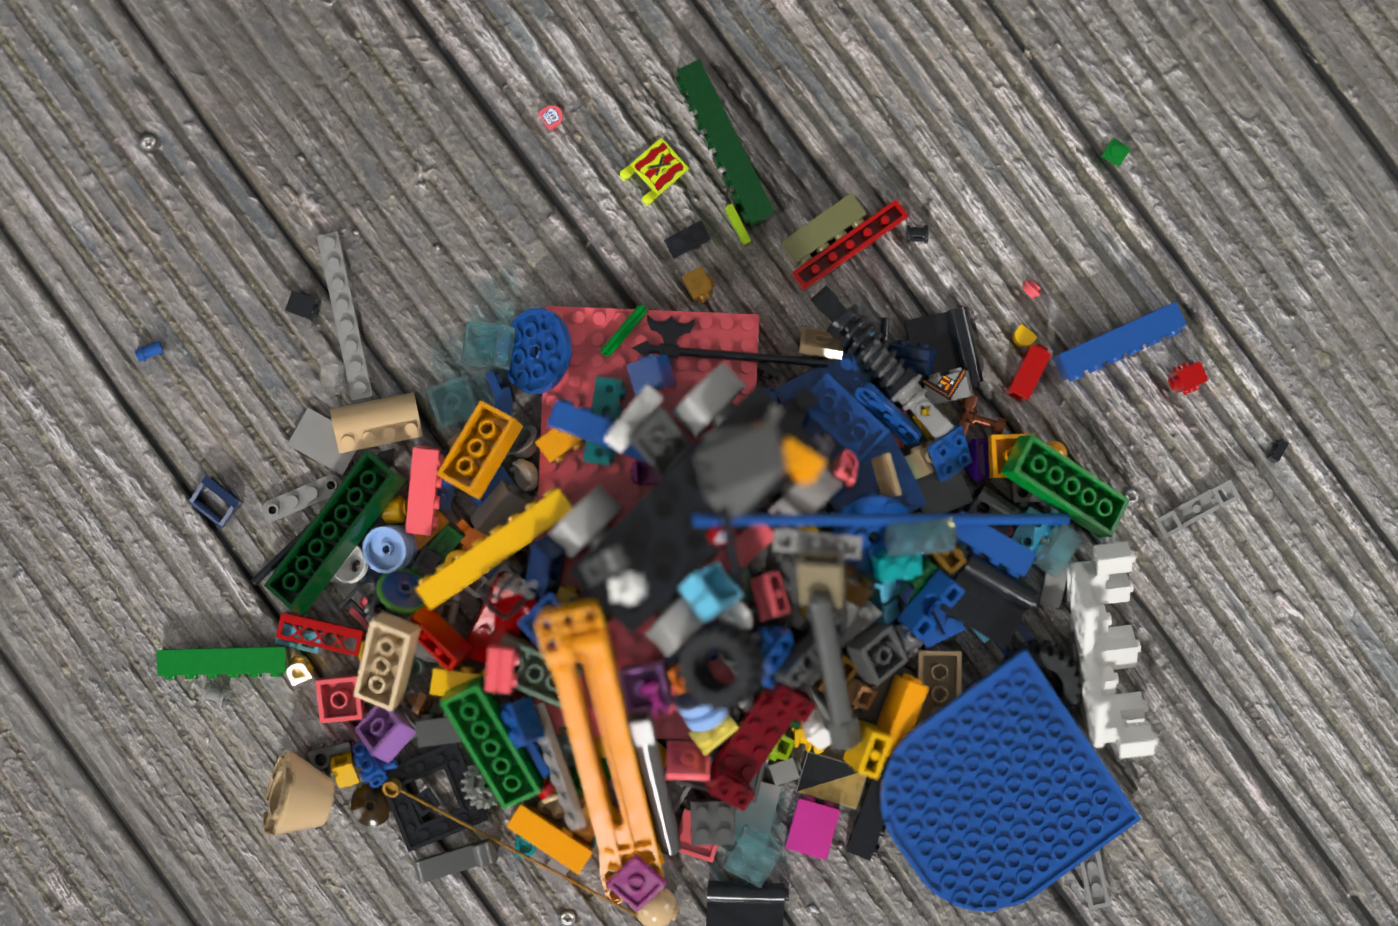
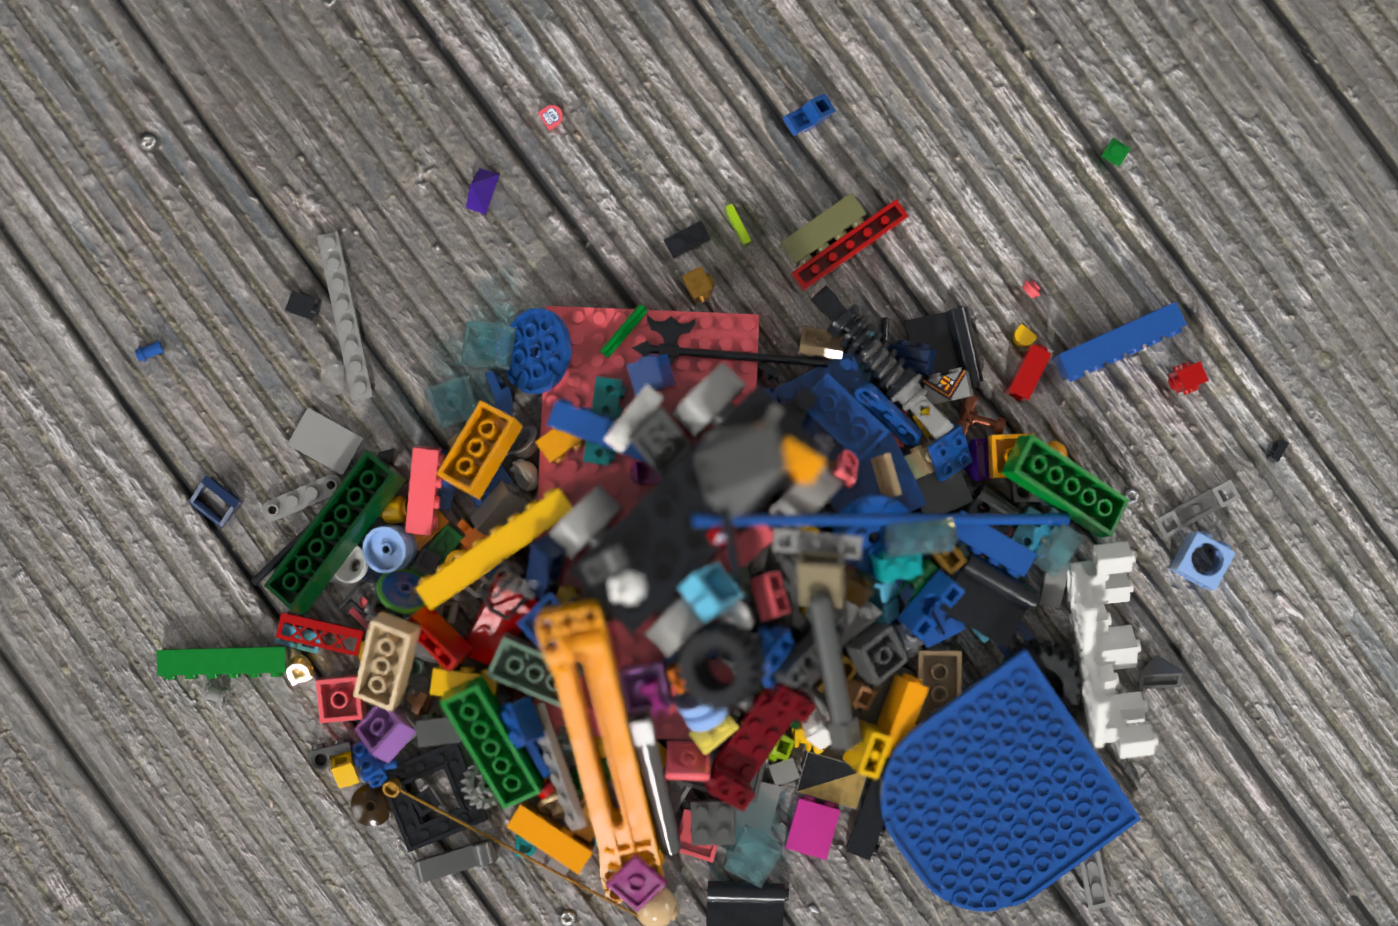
tan cone [263,750,334,836] -> none
tan brick [330,392,423,454] -> none
coral brick [485,643,520,693] -> none
flag [620,138,689,206] -> none
dark green brick [675,59,775,229] -> none
black bush [906,225,929,244] -> none
none -> dark purple slope [466,168,500,215]
none -> blue brick [783,93,836,136]
none -> dark grey slope [1138,655,1183,689]
none -> light blue brick [1169,530,1236,590]

